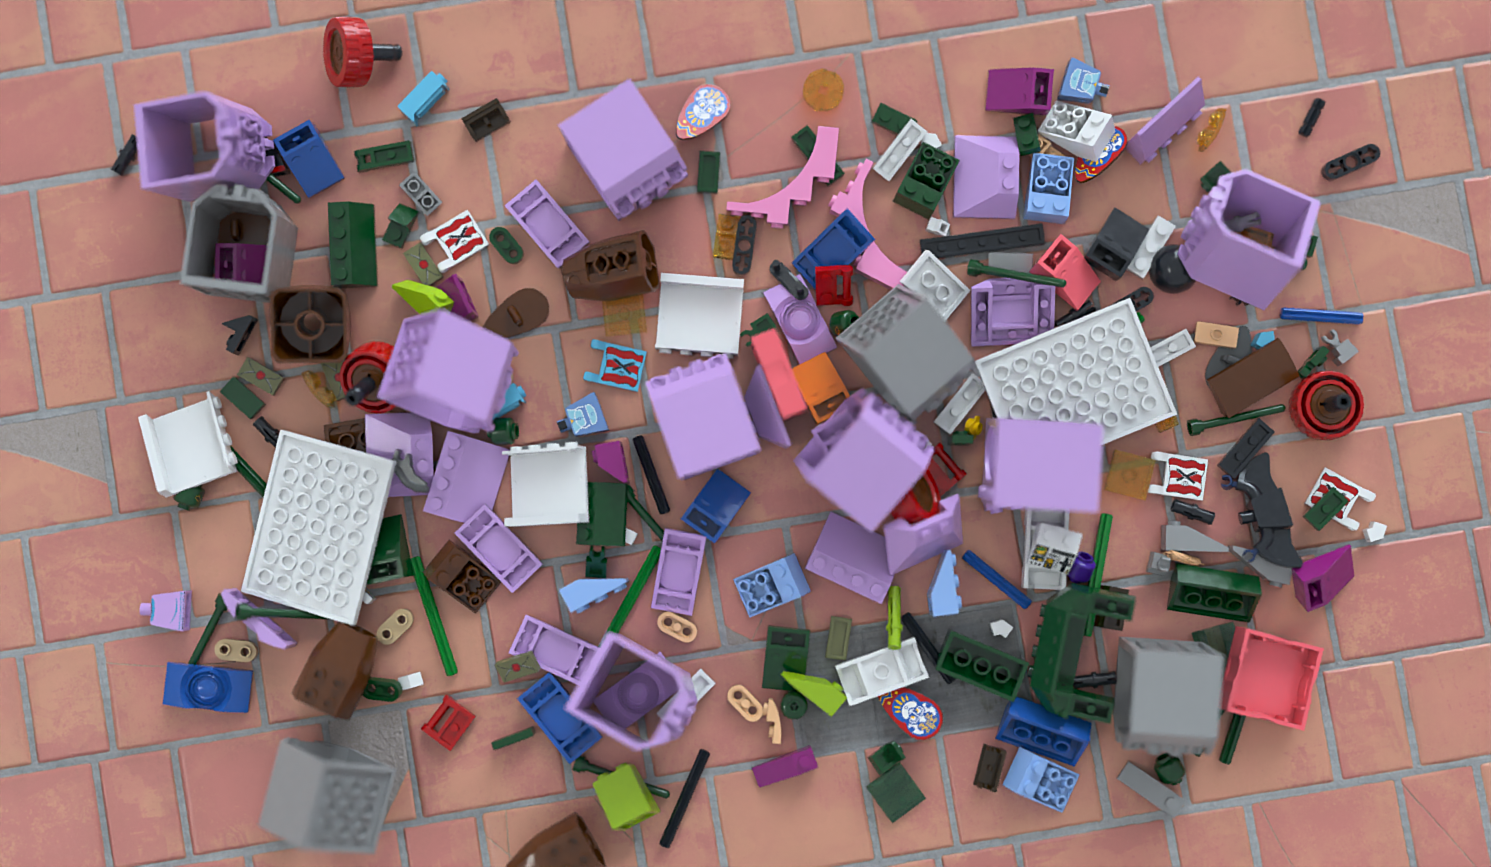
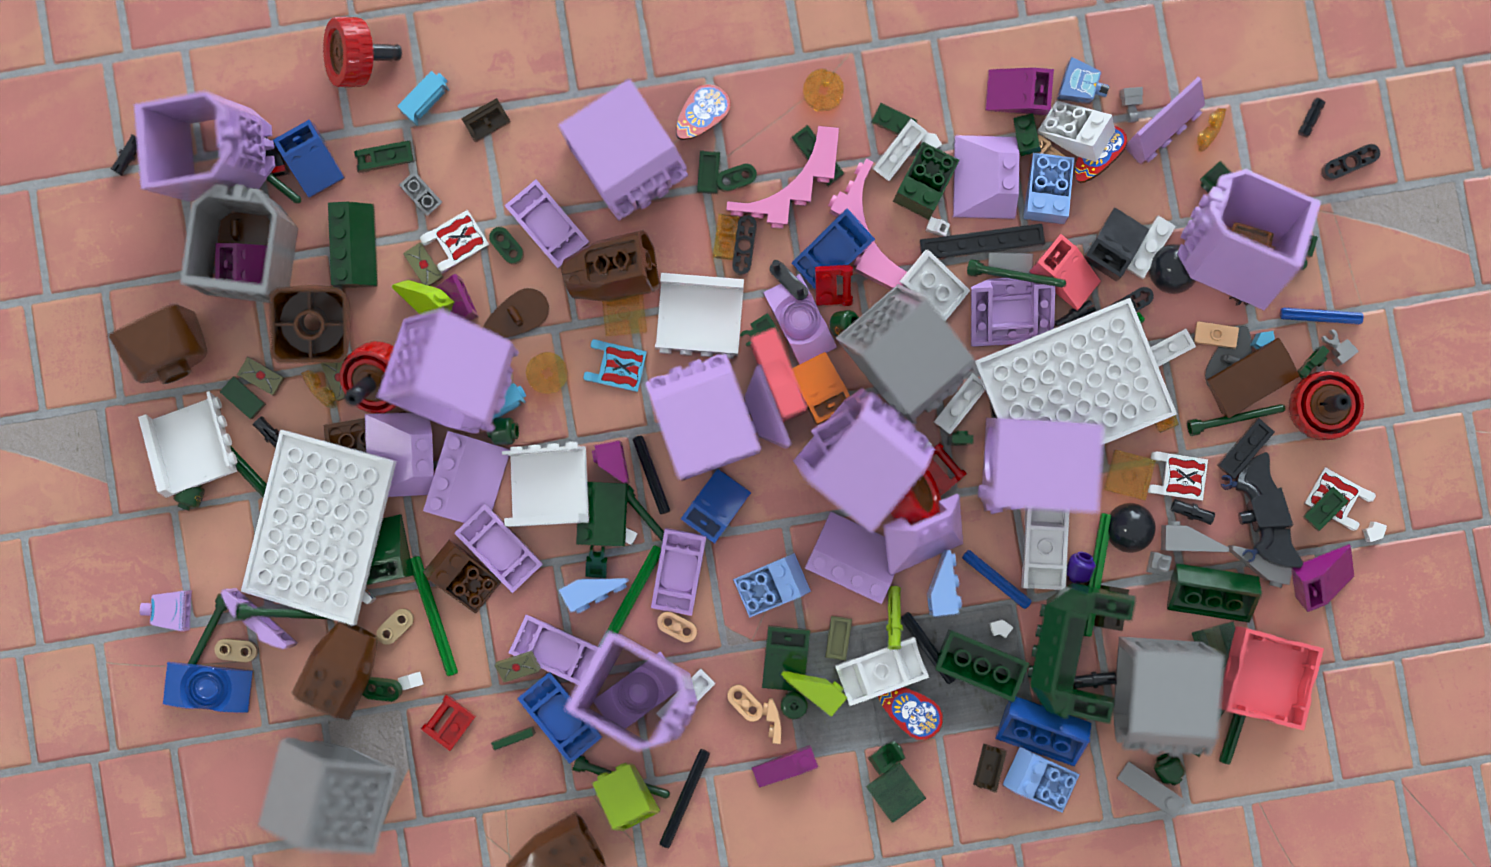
black slope [222,315,259,356] -> none
dark green slope [382,203,419,249] -> none
dark grey piece [392,449,429,493] -> none
medium blue torso [557,392,609,437] -> none
yellow plate [964,416,983,440] -> none
white slope [1027,523,1082,575] -> none
light nougat piece [1163,550,1205,567] -> none
light grey pin [1223,212,1261,232] -> none
none -> reddish brown piece [108,304,207,384]
none -> clear yellow plate [526,352,568,394]
none -> dark green plate [716,163,757,192]
none -> black piece [1108,503,1156,553]
none -> light grey piece [1120,87,1143,122]

